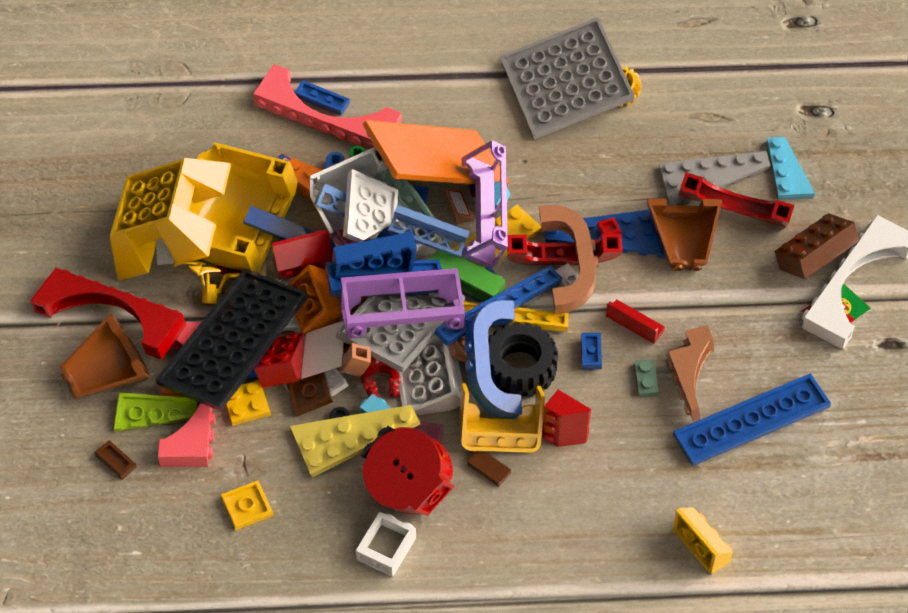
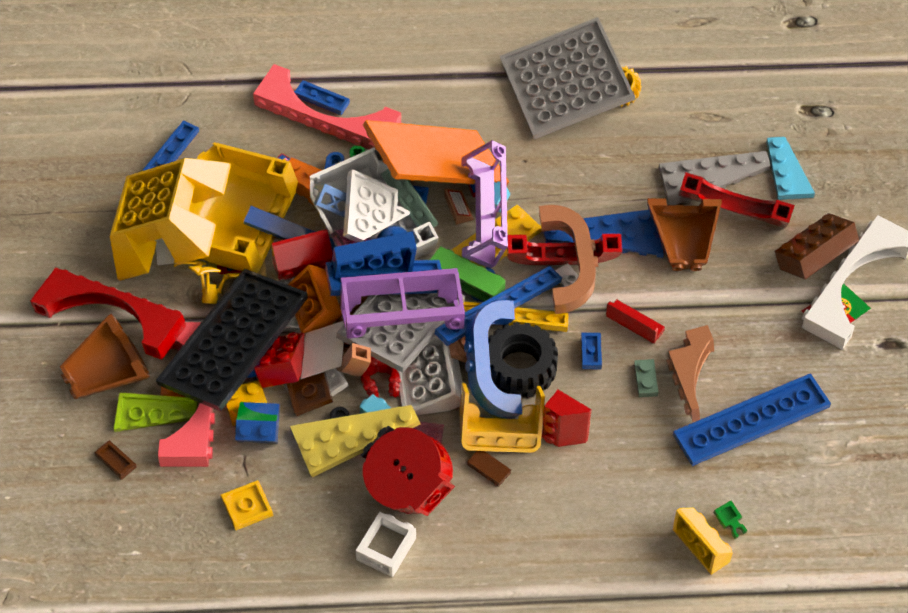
medium blue fence [388,205,469,258] -> none
red tile [597,217,622,235] -> none
none -> blue plate [143,120,199,171]
none -> blue slope [235,402,280,444]
none -> green plate [713,500,748,539]

